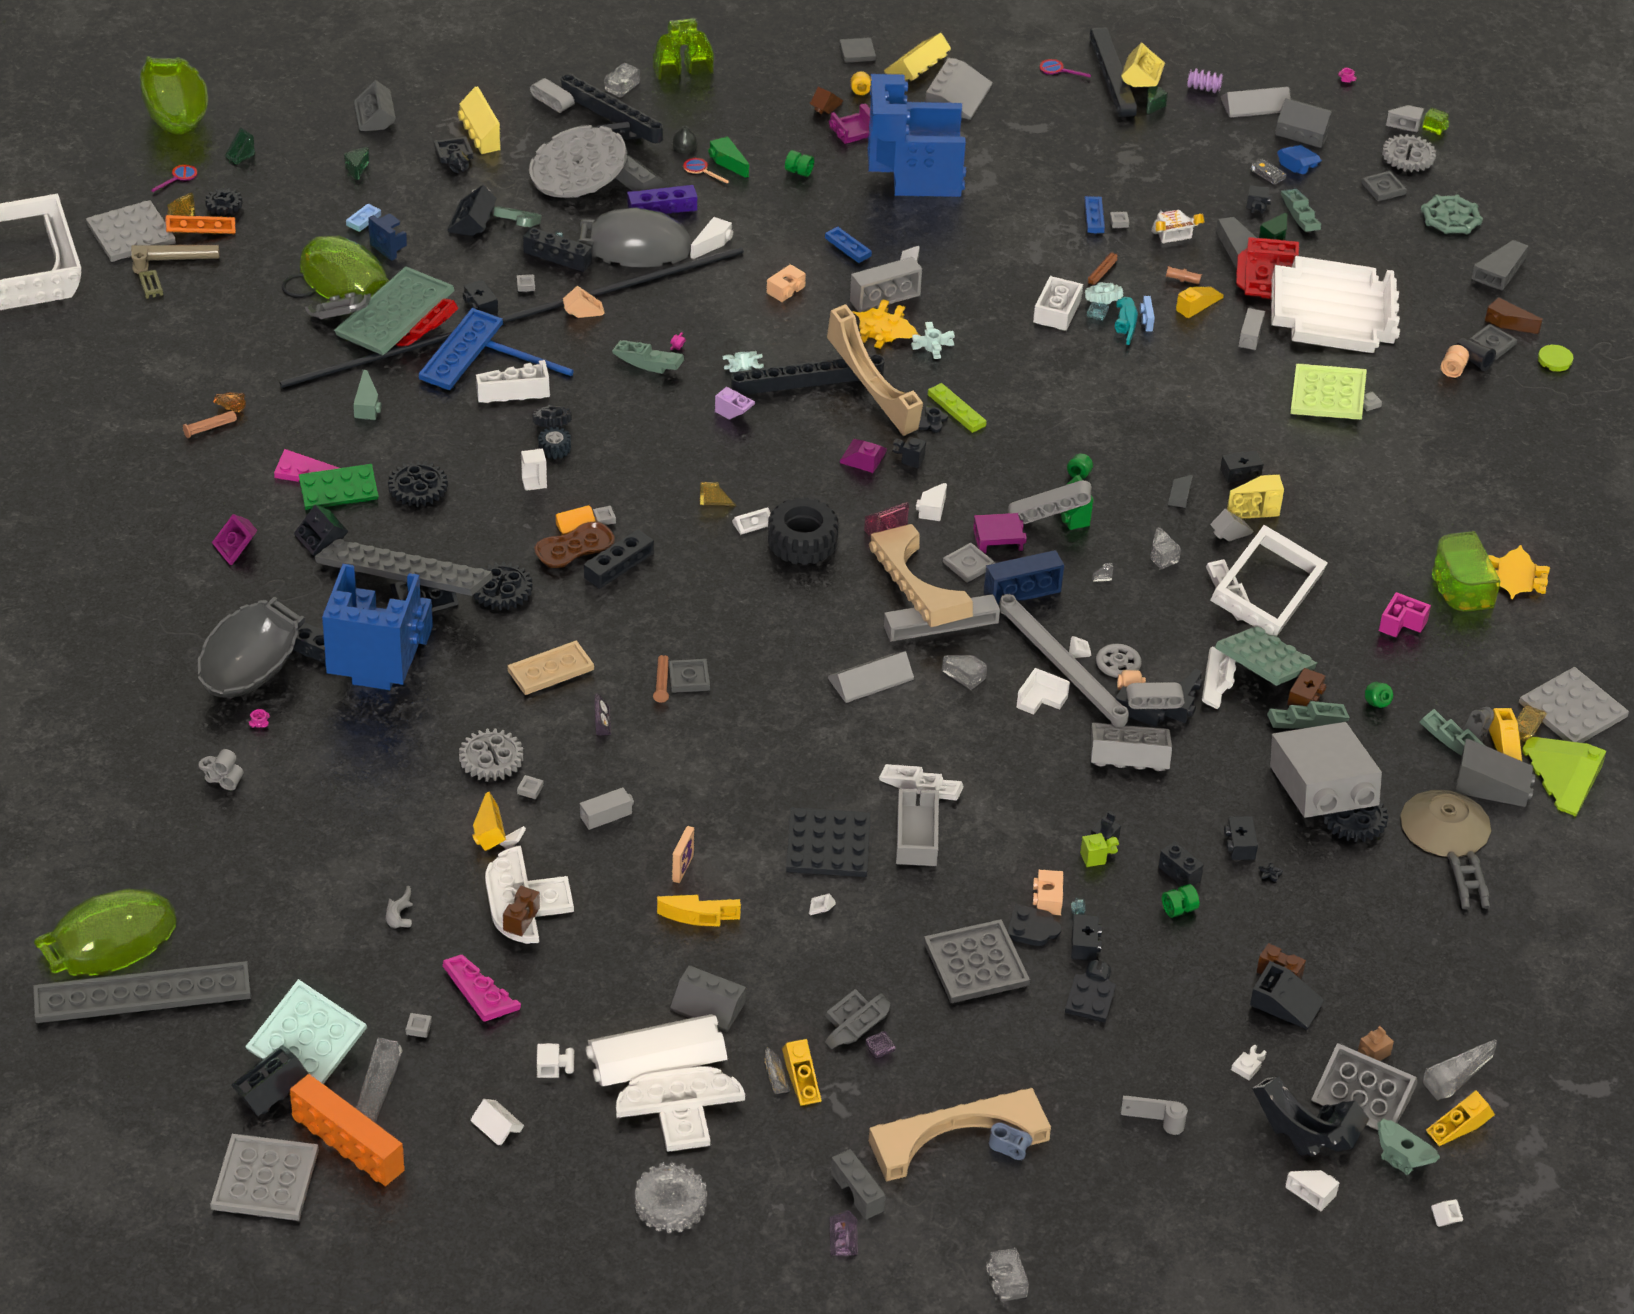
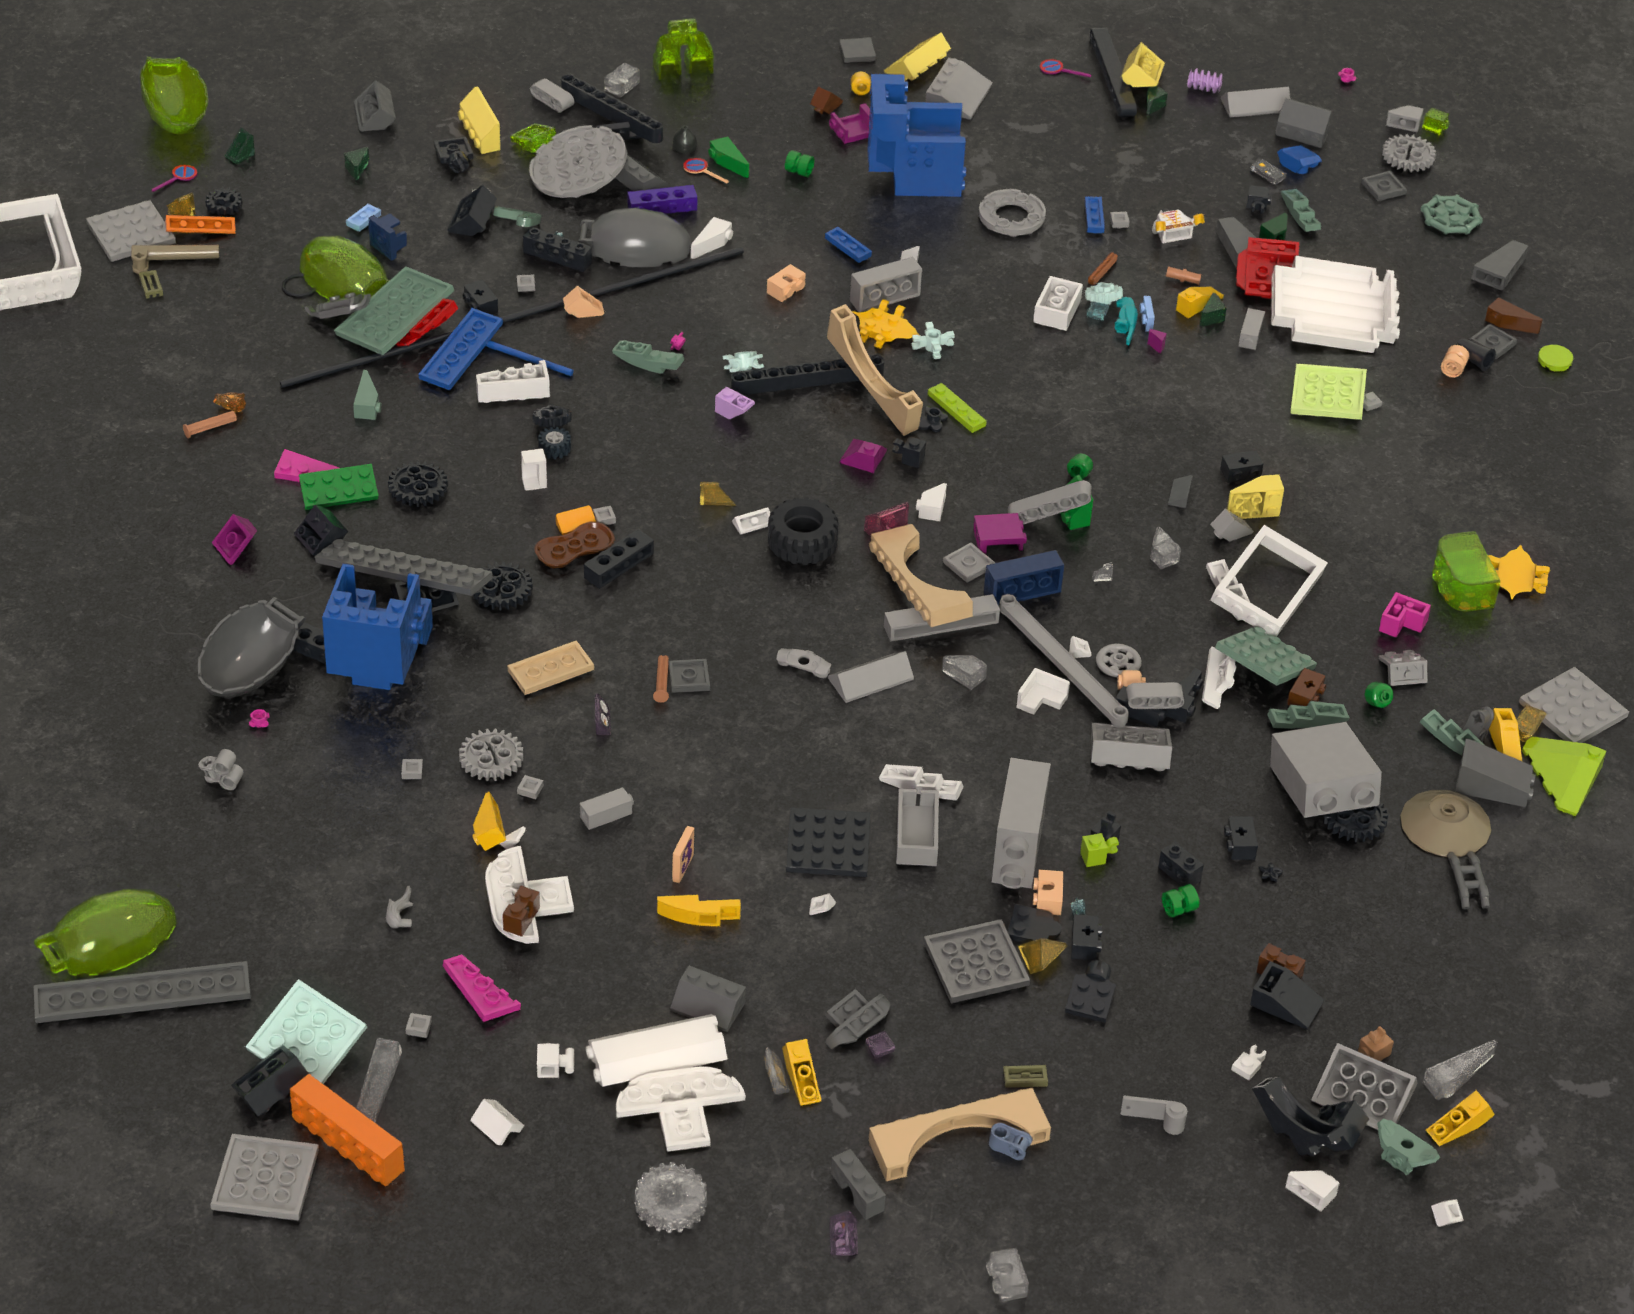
none -> light grey plate [402,759,423,779]
none -> clear neon green plate [510,123,557,153]
none -> light grey piece [777,648,831,678]
none -> light grey plate [979,189,1046,237]
none -> light grey brick [992,758,1051,889]
none -> olive tile [1003,1065,1048,1088]
none -> clear yellow slope [1018,938,1067,974]
none -> magenta slope [1147,329,1167,353]
none -> clear green slope [1200,293,1227,326]
none -> light grey bracket [1379,650,1427,686]

